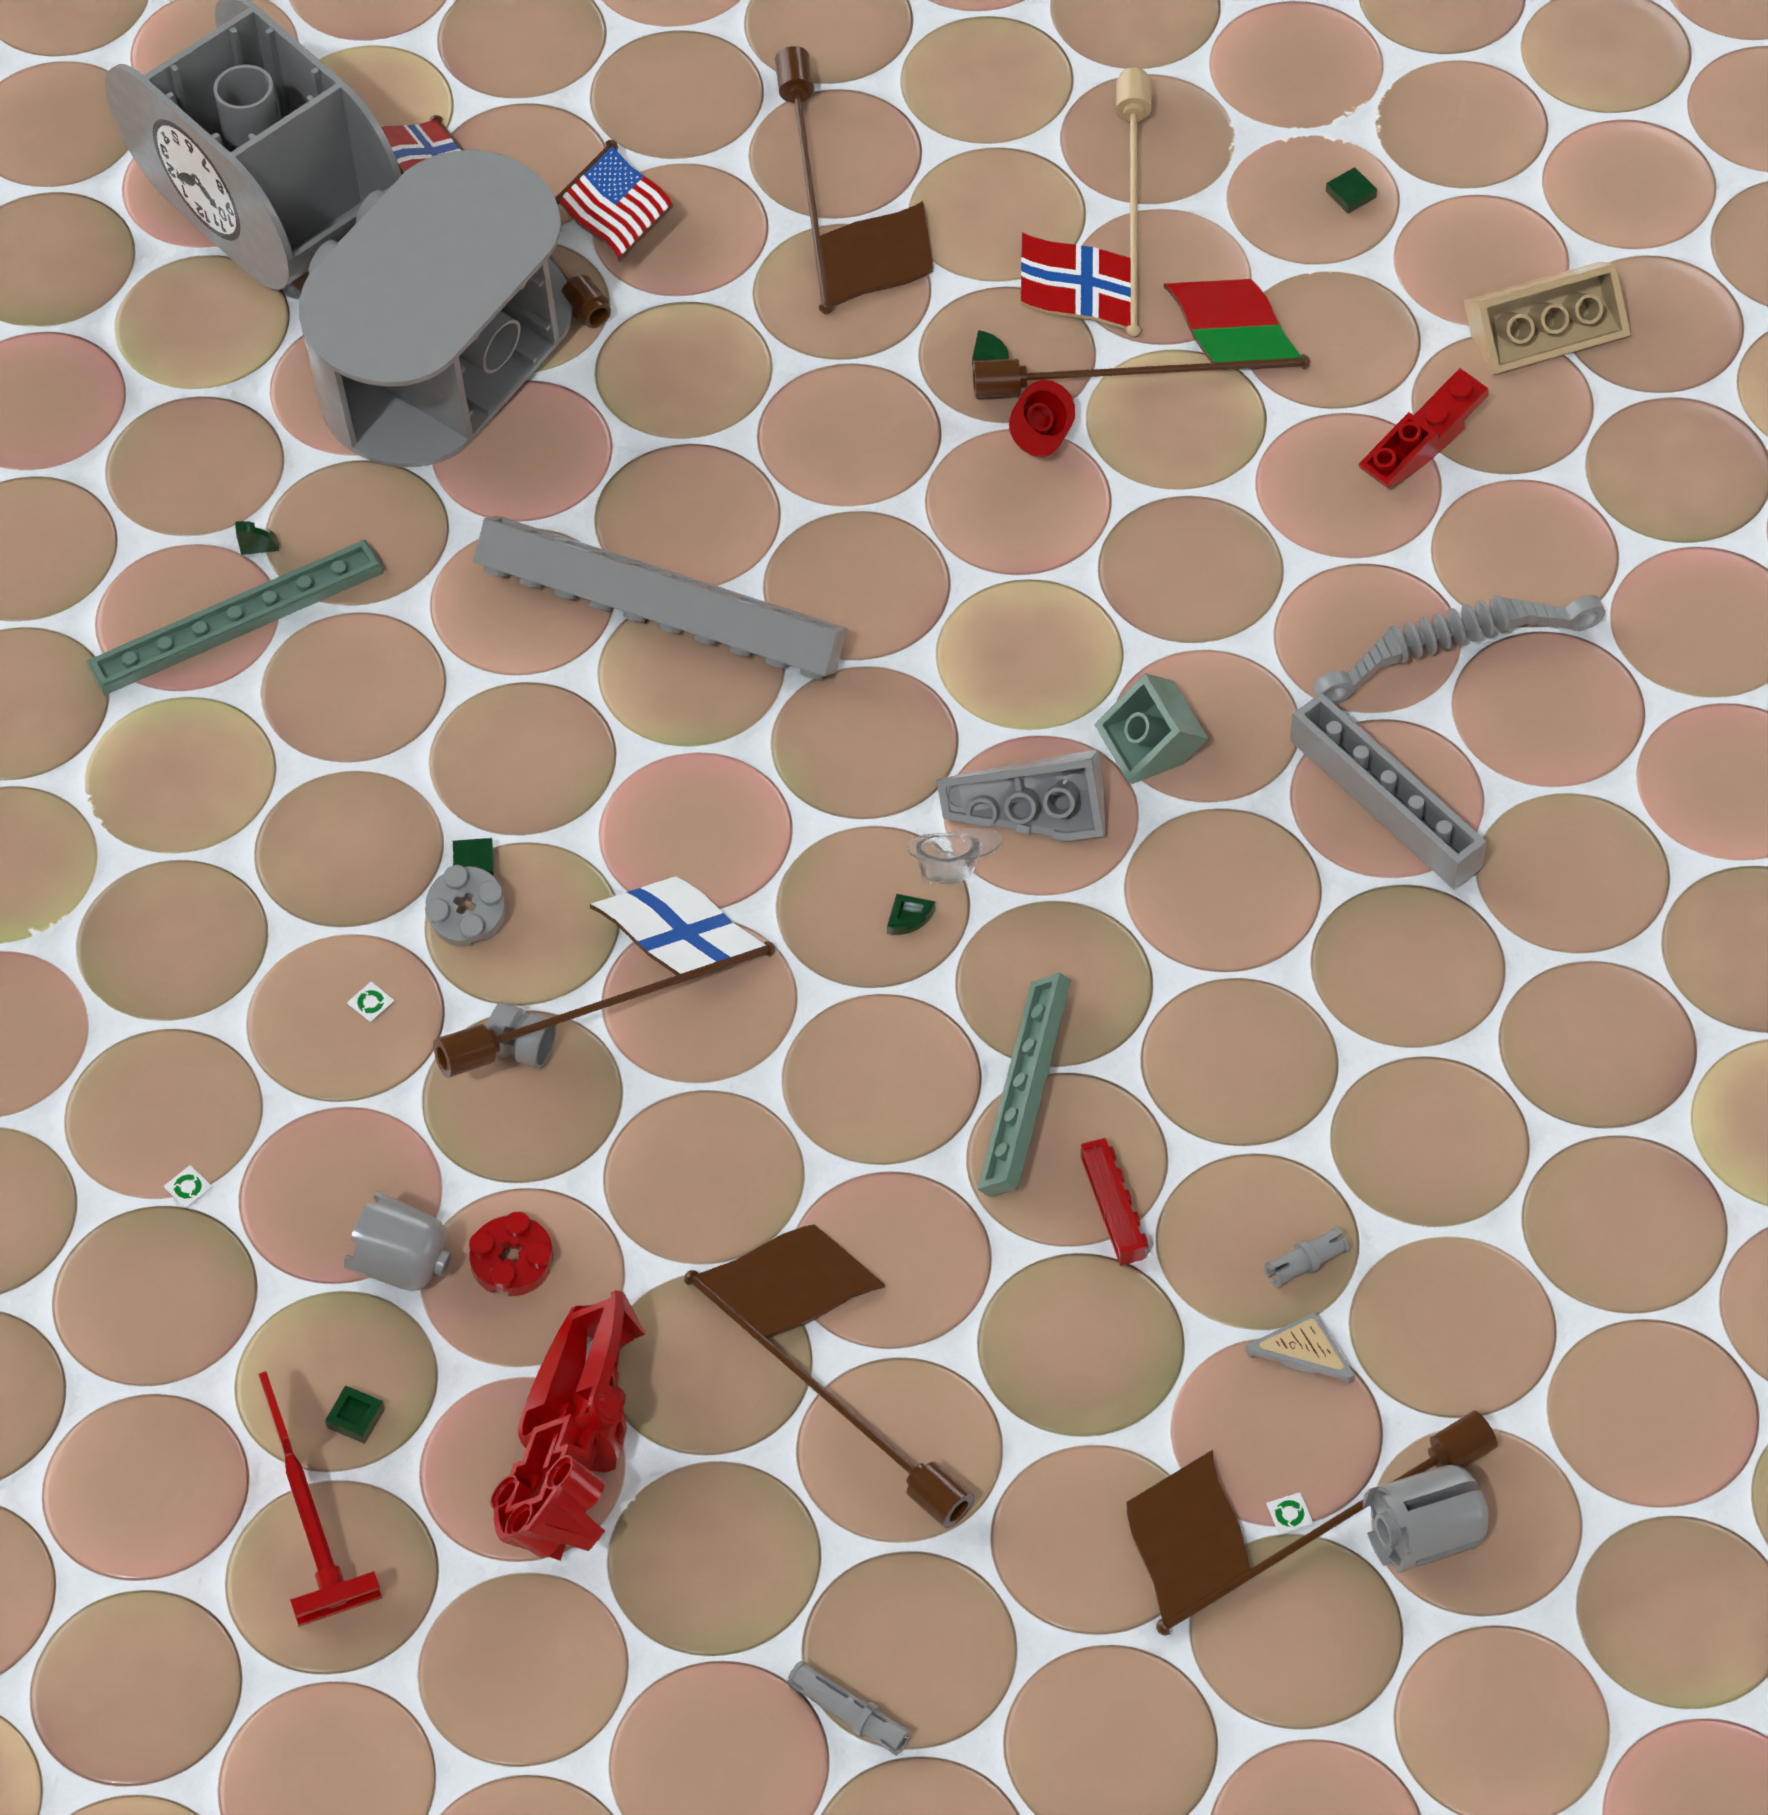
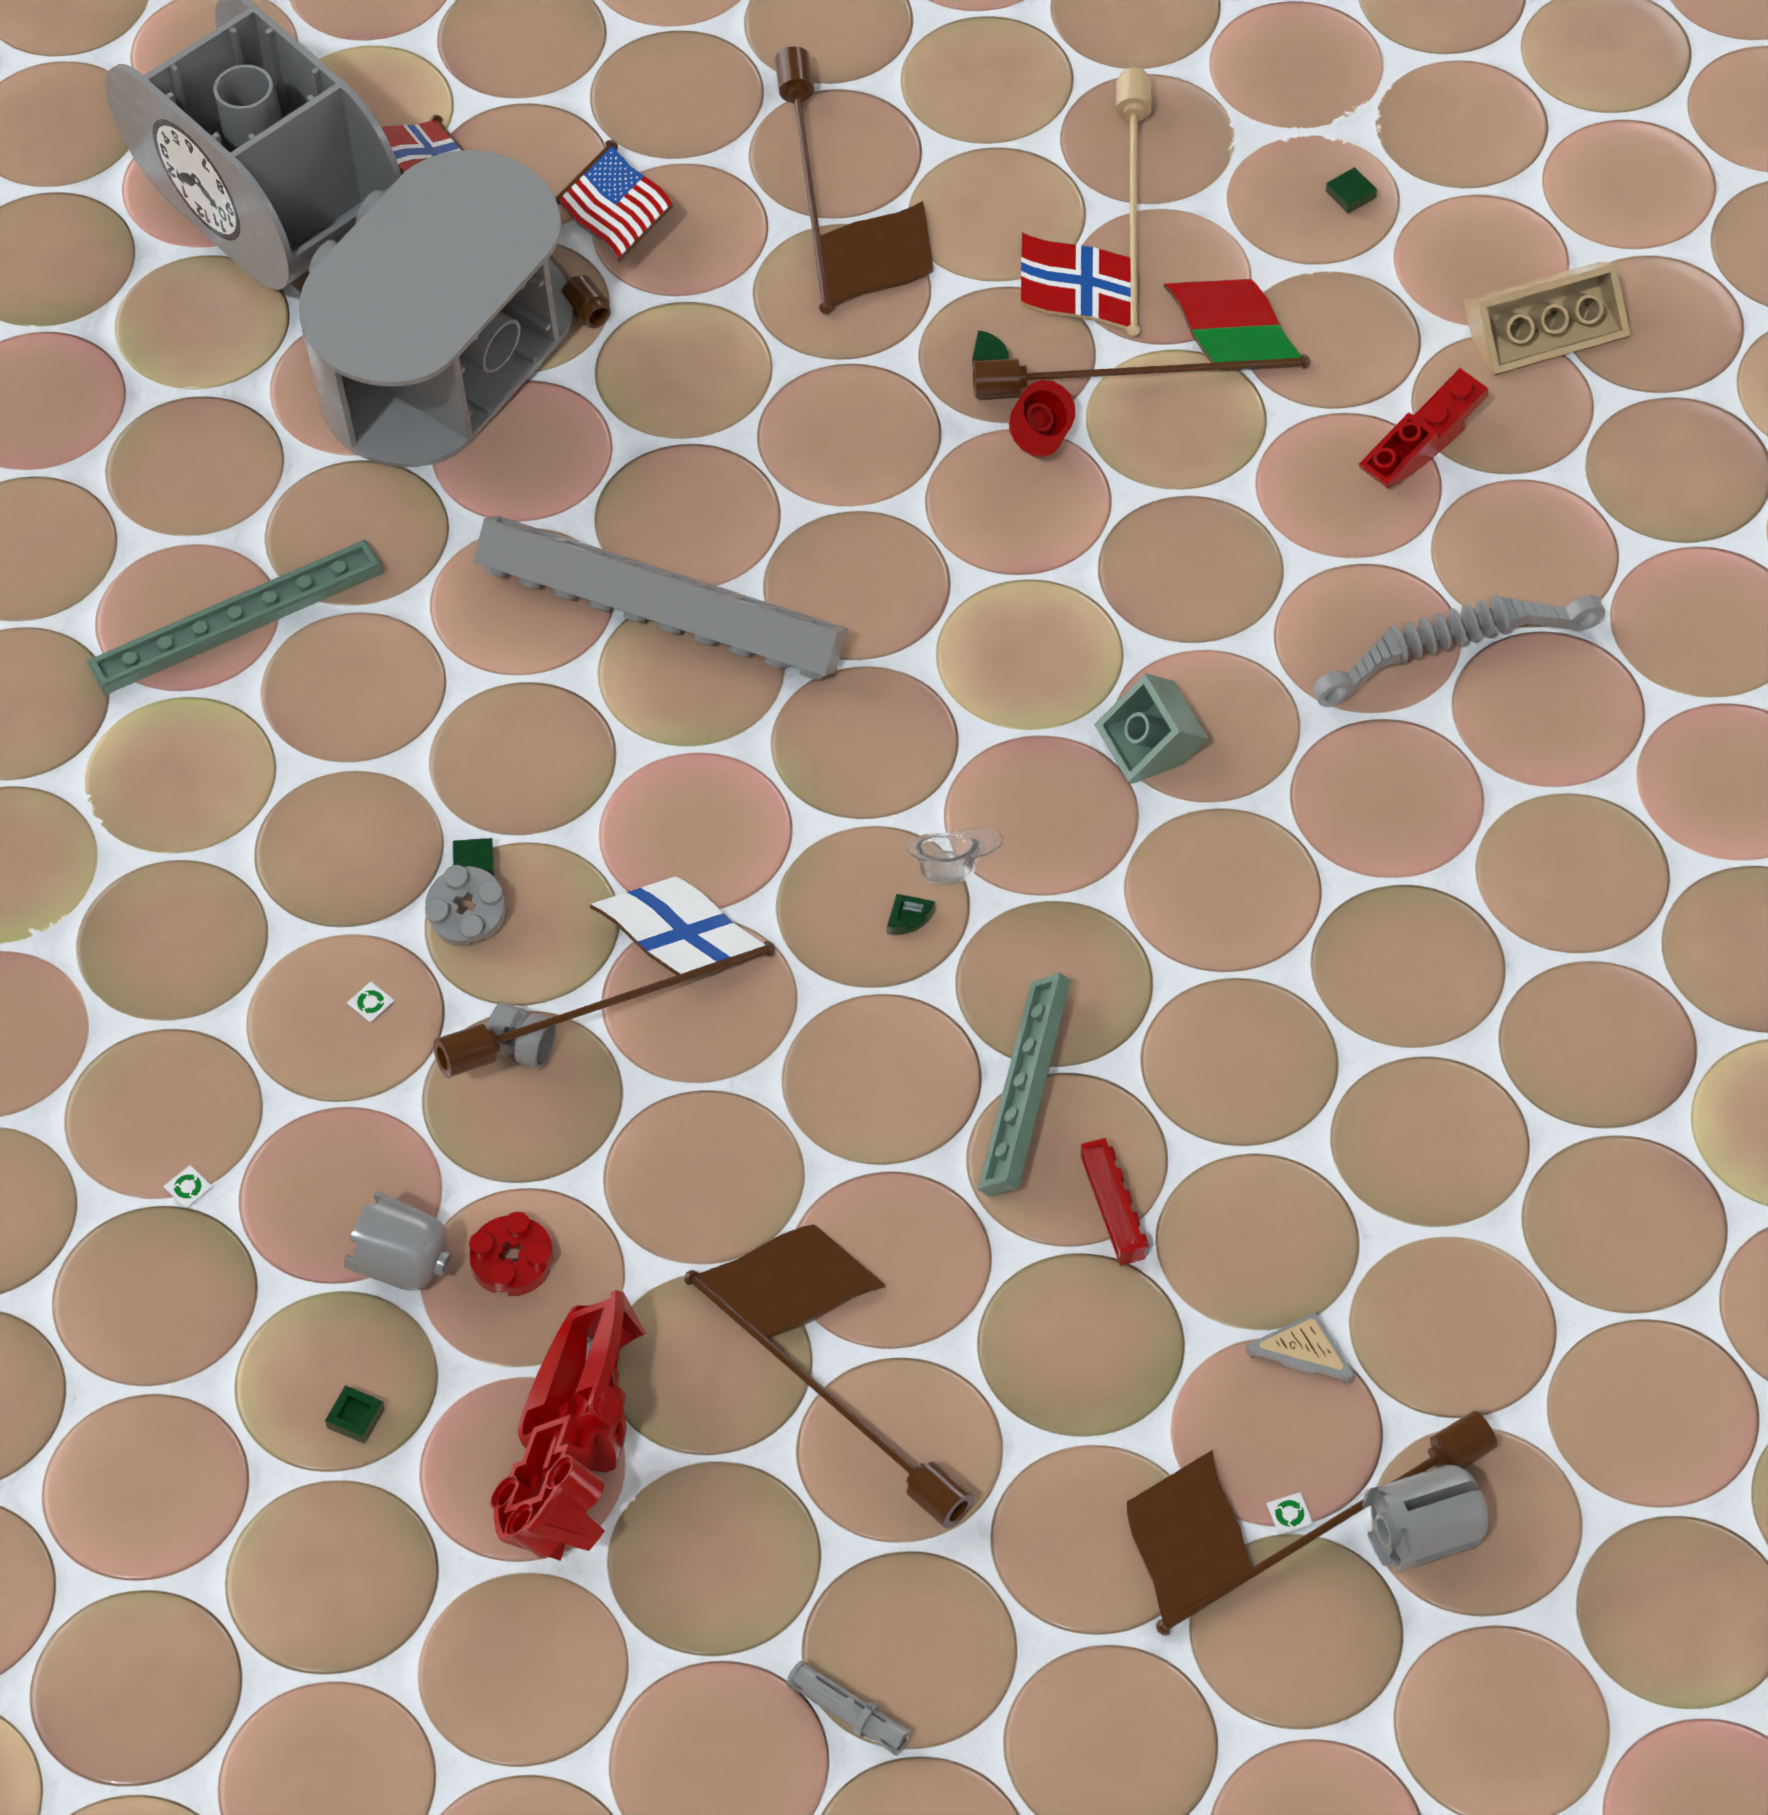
dark green tile [235,521,279,555] -> none
red piece [258,1371,382,1627] -> none
light grey wedge [936,750,1105,842] -> none
light grey pin [1264,1227,1349,1288] -> none
light grey brick [1290,692,1487,890] -> none

